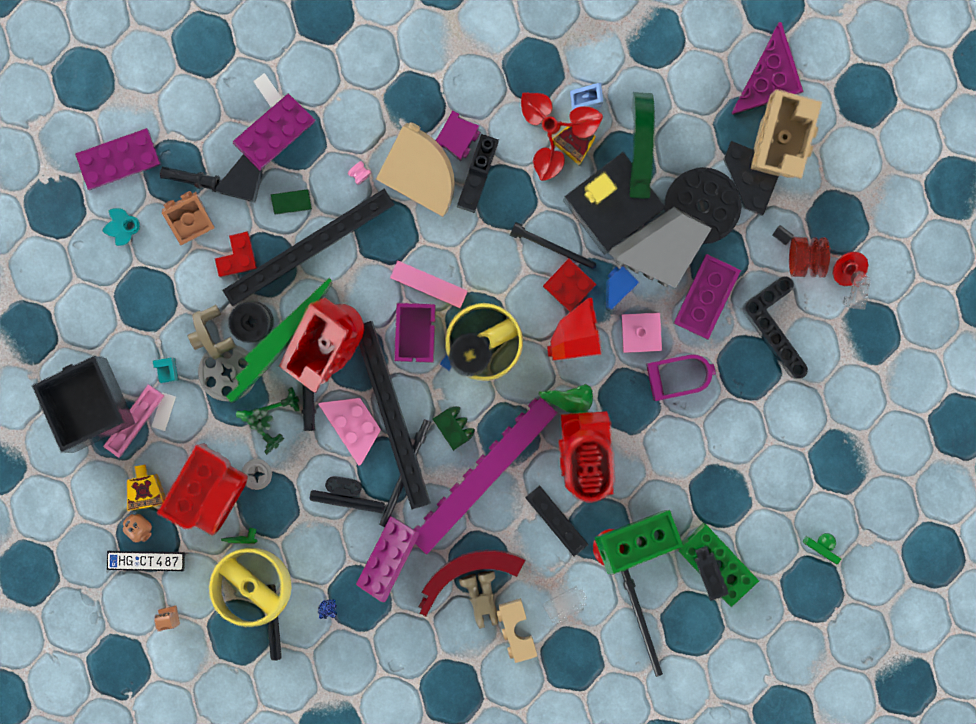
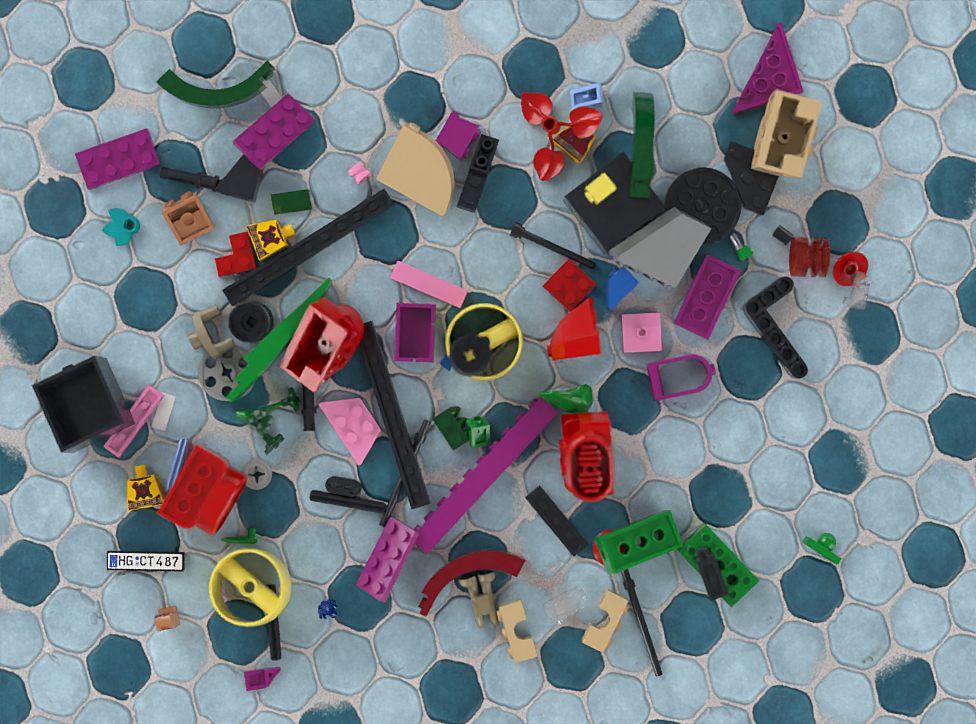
nougat head [123,514,152,543] -> none
teal panel [152,357,179,383] -> none
none -> dark green arch [156,60,275,109]
none -> light blue axle [165,438,191,493]
none -> magenta slope [244,667,281,691]
none -> torso [246,220,295,261]
none -> green bracket [466,416,490,448]
none -> tan arch [581,588,630,653]
none -> green piece [730,234,753,262]

